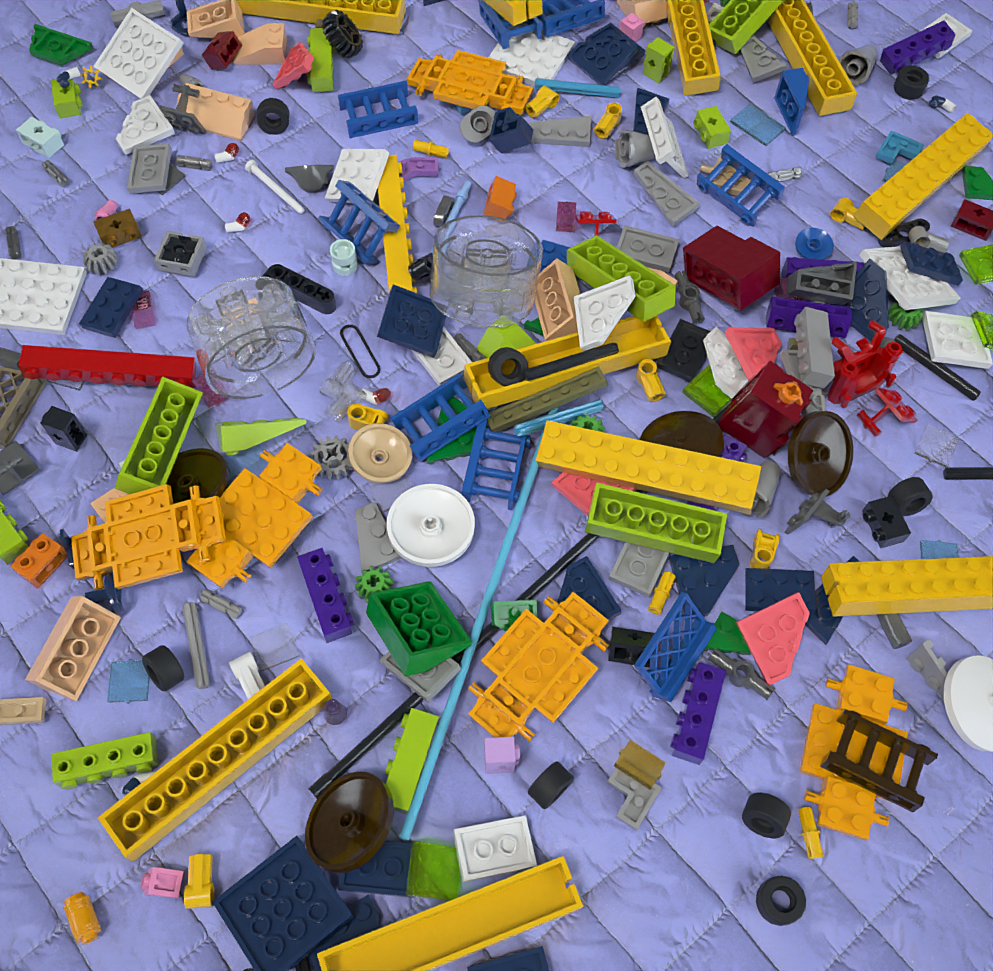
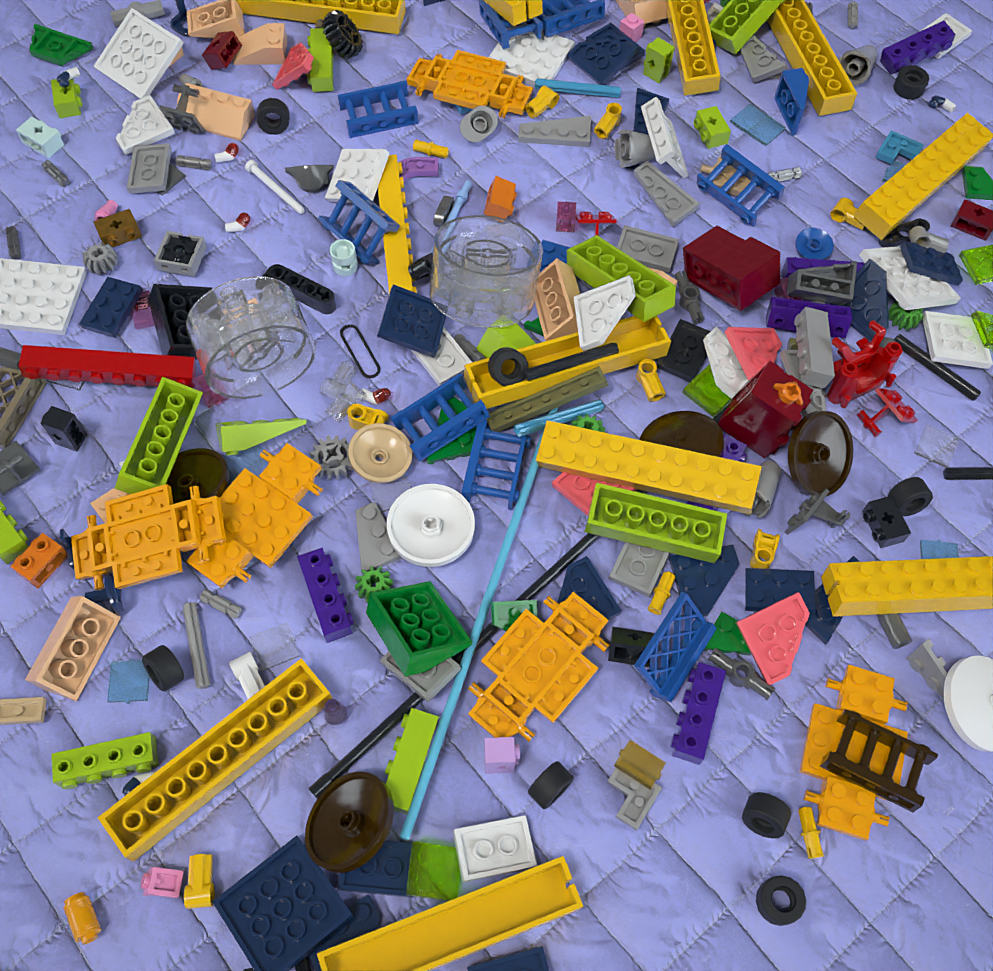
yellow gear [80,65,102,88] -> none
dark blue brick [489,107,533,154] -> none
none -> black slope [148,284,230,360]

